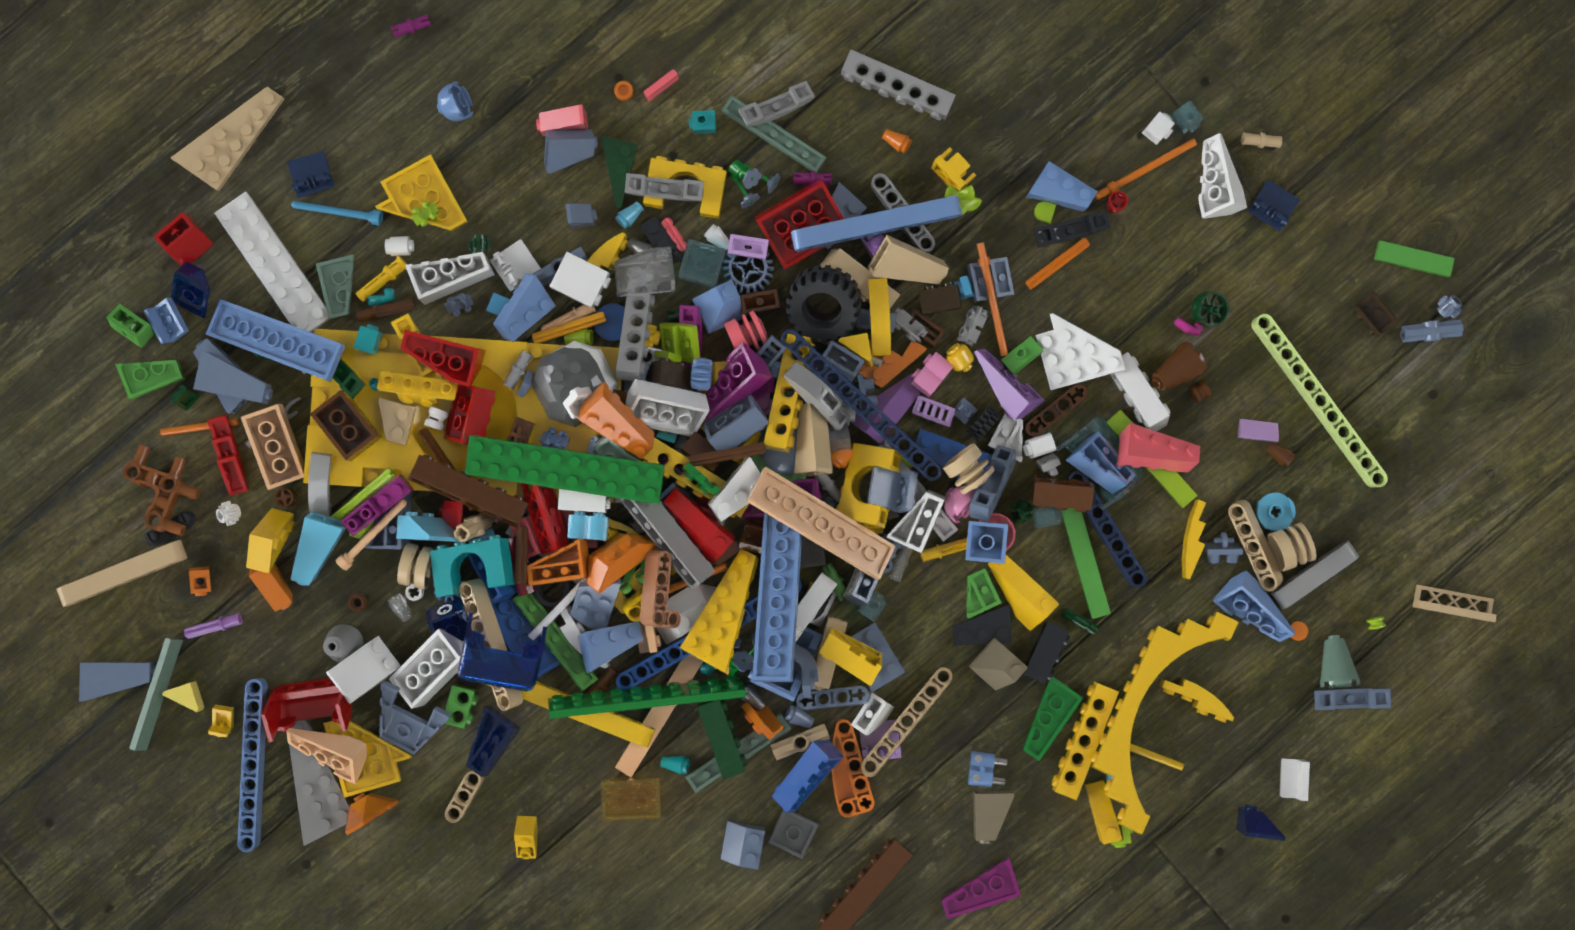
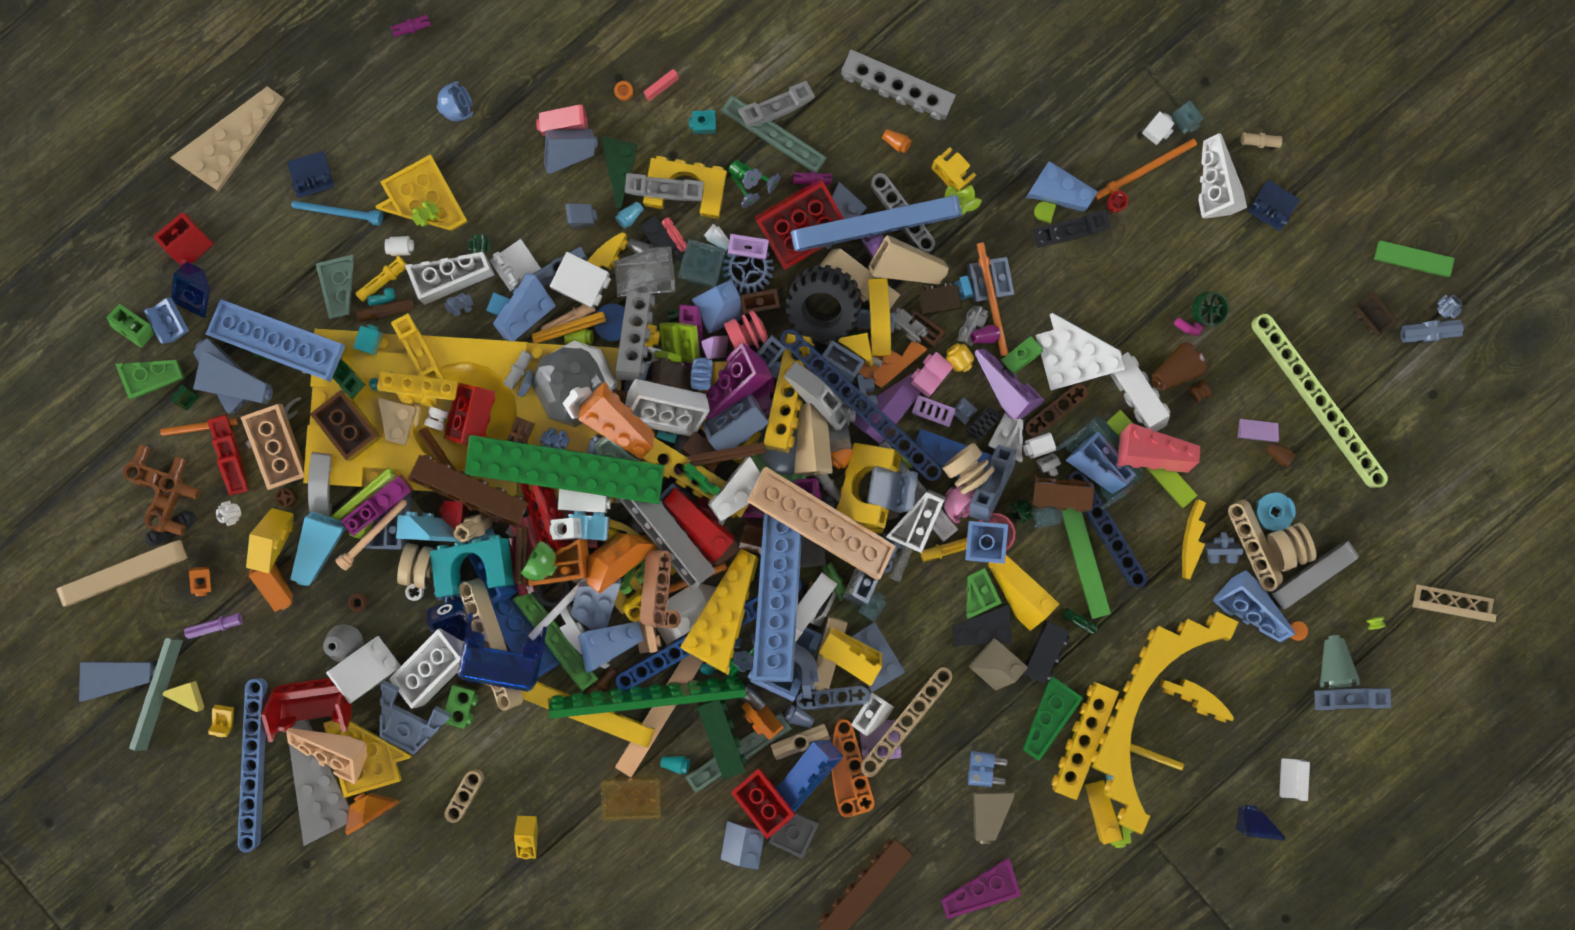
white plate [214,192,330,332] -> none
clear cone [387,592,413,622] -> none
red wedge [400,330,485,387] -> none
clear blue wedge [466,706,521,777] -> none
orange axle [1025,238,1090,290] -> none
none -> bright green cylinder [520,541,557,581]
none -> white brick [550,518,582,540]
none -> lavender slope [701,335,729,359]
none -> red slope [731,768,796,839]
none -> magenta cone [970,324,1000,343]

